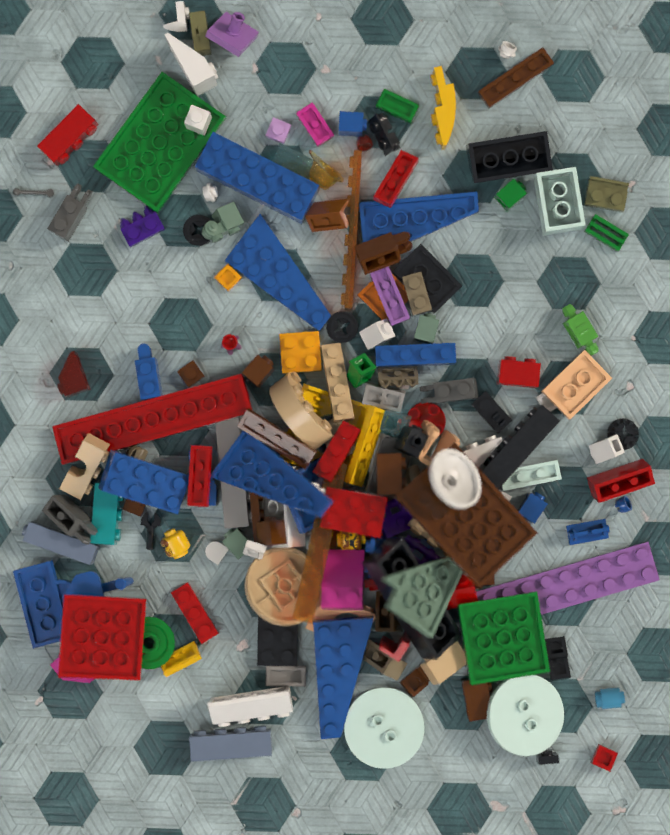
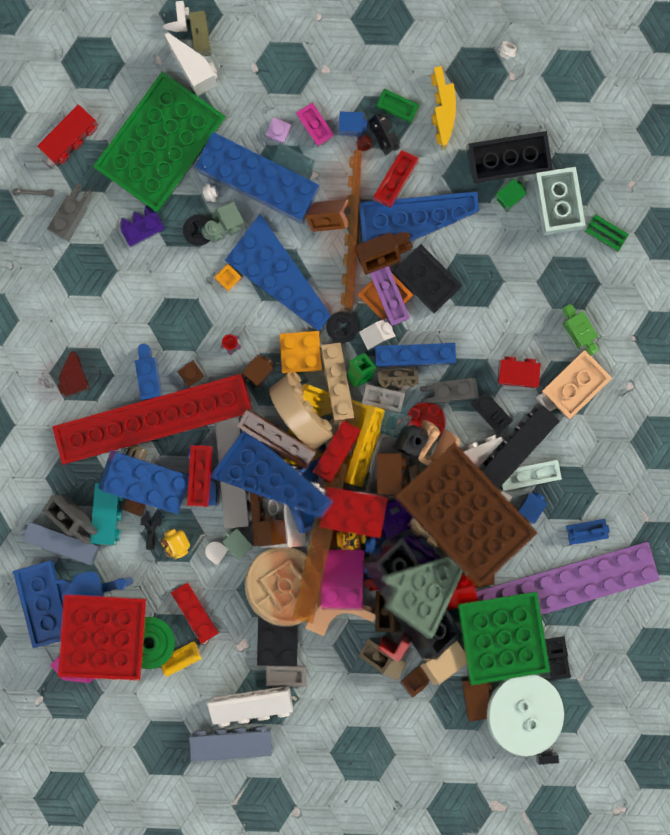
tan arch [59,433,110,500] -> none
white brick [184,105,212,136] -> none
medium lavender tile [205,12,259,57] -> none
white tile [243,540,267,560] -> none
clear yellow piece [309,150,344,190] -> none
blue wing [313,616,374,739] -> none
light aqua plate [344,687,424,769] -> none
dark tan plate [402,272,432,316] -> none
sand green brick [413,313,440,344] -> none
white dish [429,449,481,509] -> none
reddish brown plate [478,47,554,109] -> none
olive plate [584,176,629,212] -> none
red brick [587,459,655,503] -> none
white brick [589,434,625,464] -> none
red plate [591,744,618,772] -> none
dark azure brick [595,688,625,709] -> none
black gear [607,418,639,450] -> none
blue hinge [615,496,632,513] -> none

